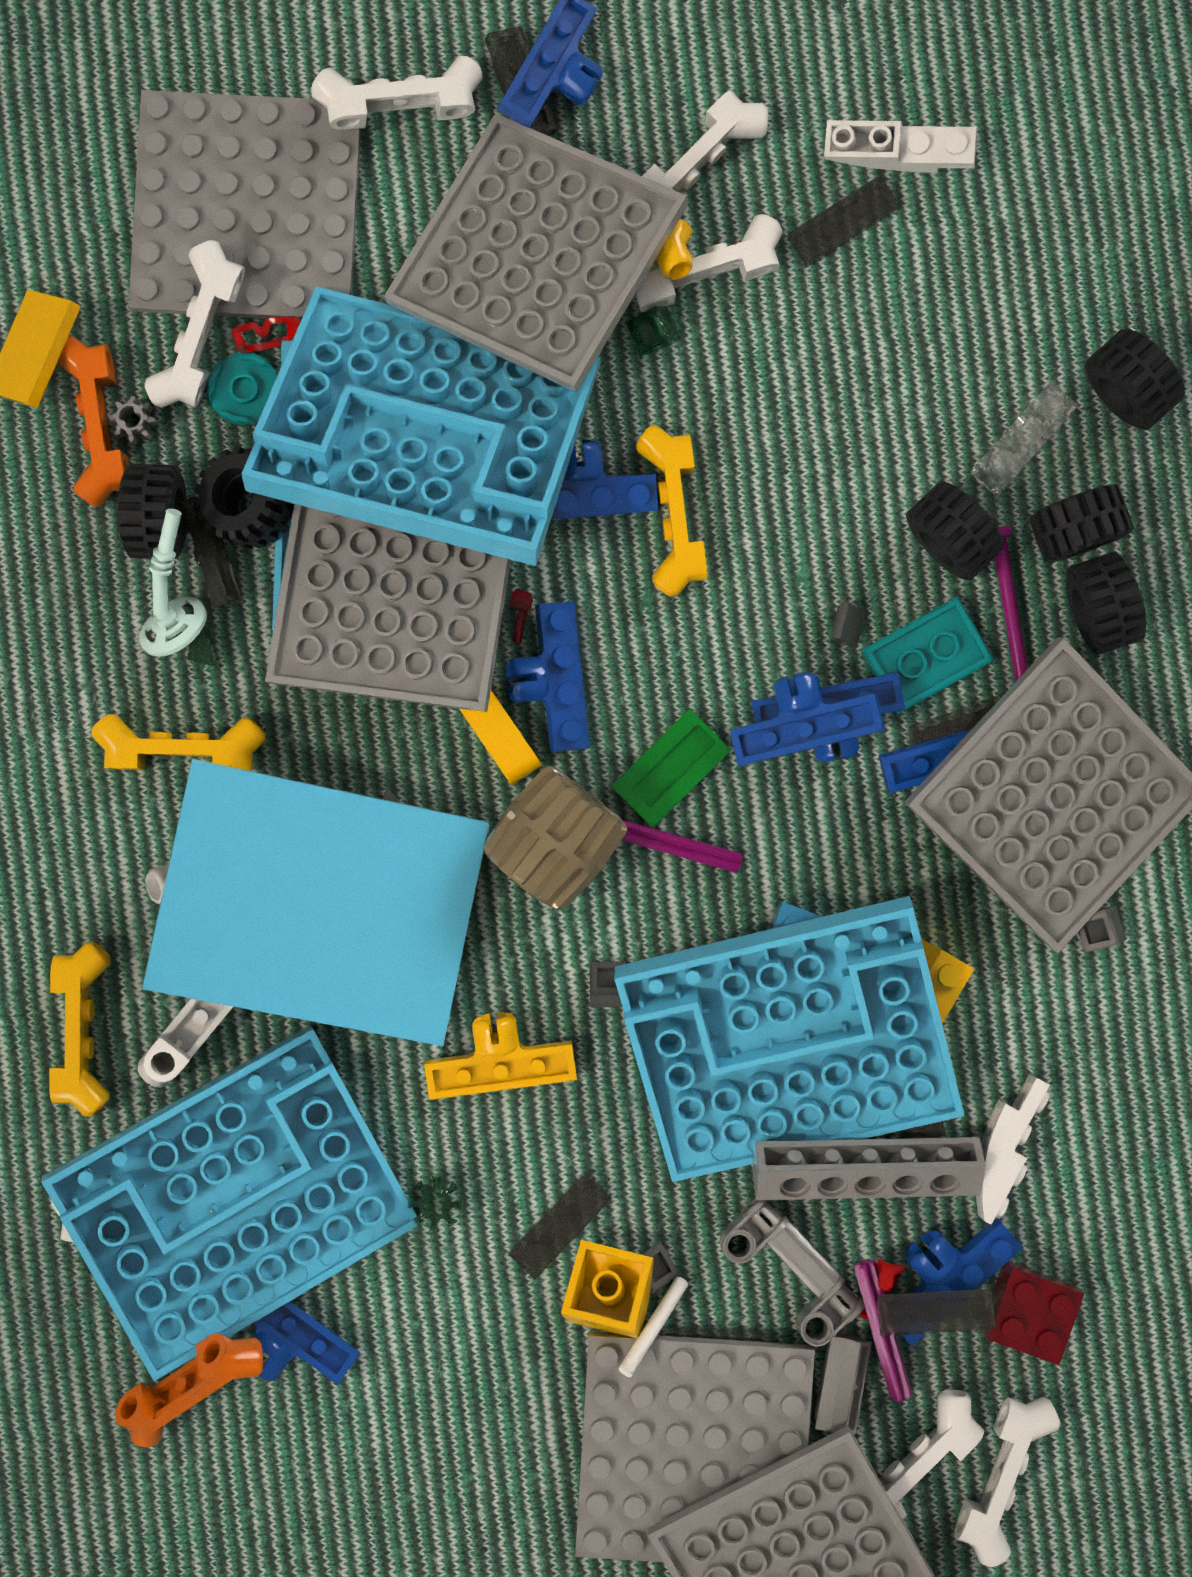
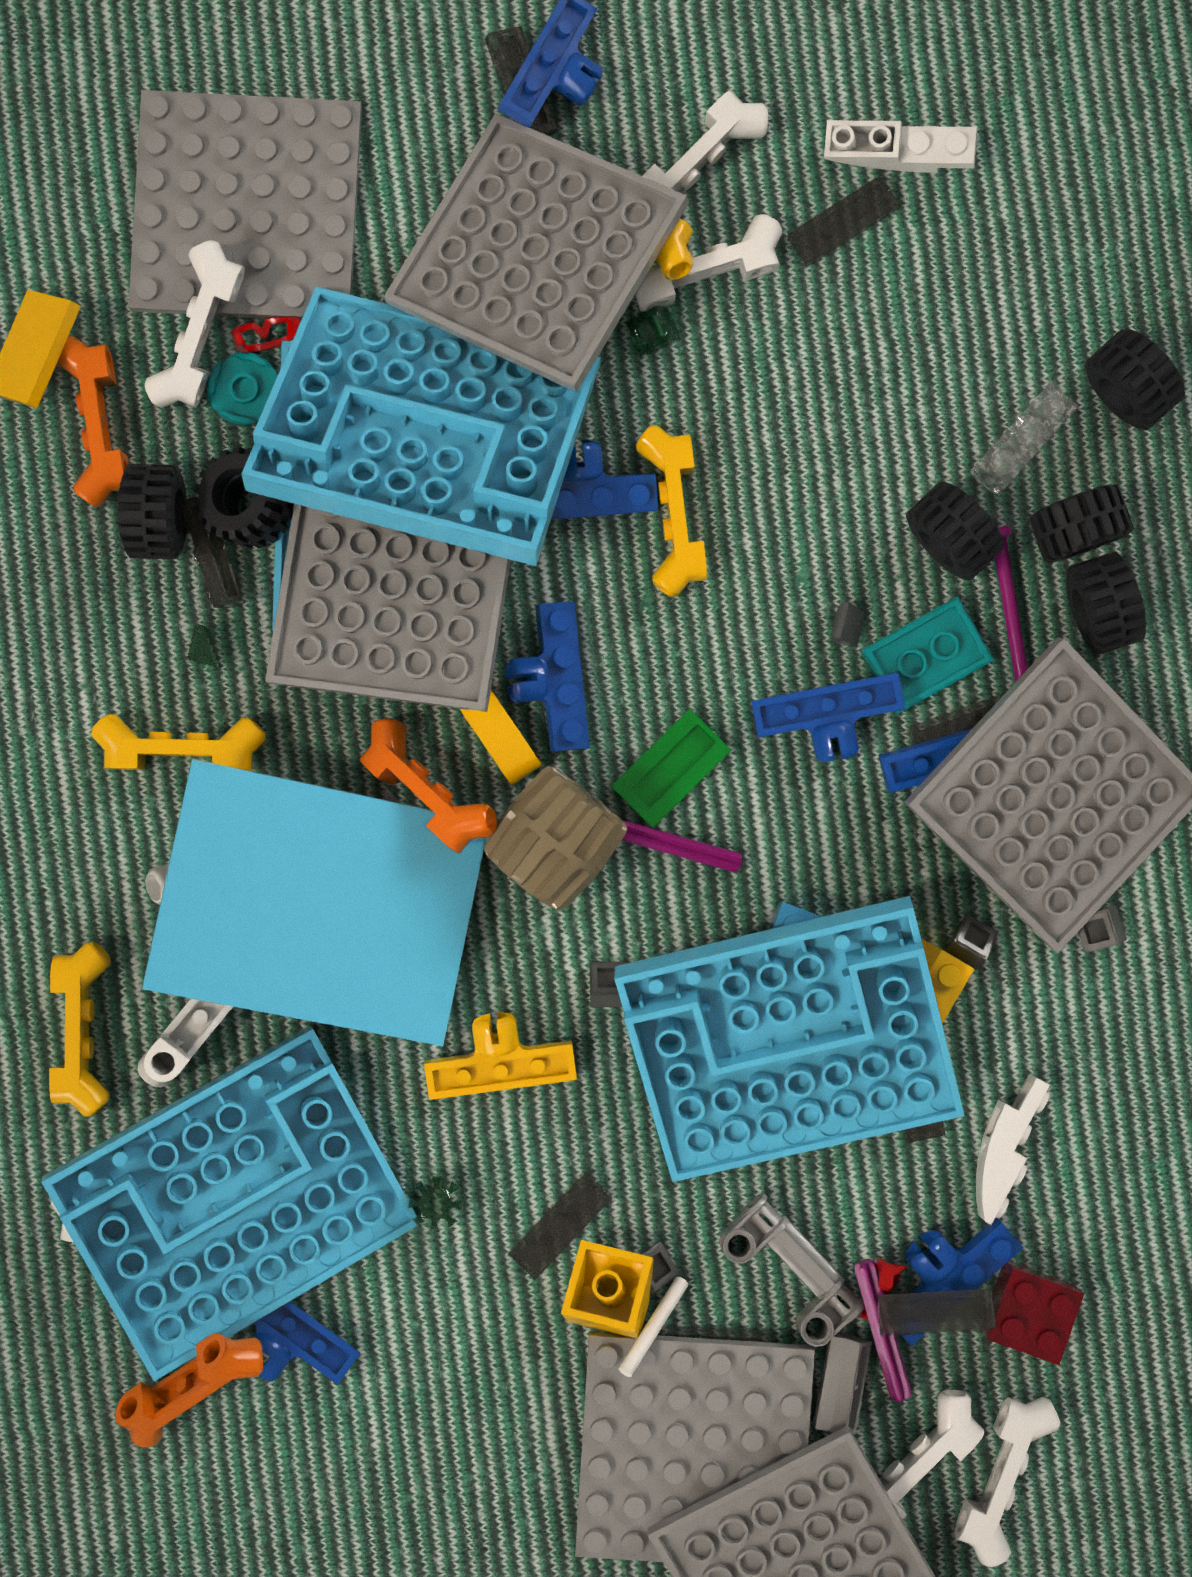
light grey gear [109,396,158,445] -> none
light aqua dish [139,509,207,657] -> none
white plate [311,56,483,130] -> none
dark red hand [508,589,533,643] -> none
blue plate [730,672,885,767] -> none
light grey brick [752,1137,986,1200] -> none
none -> orange plate [359,718,497,853]
none -> dark grey slope [945,913,998,970]

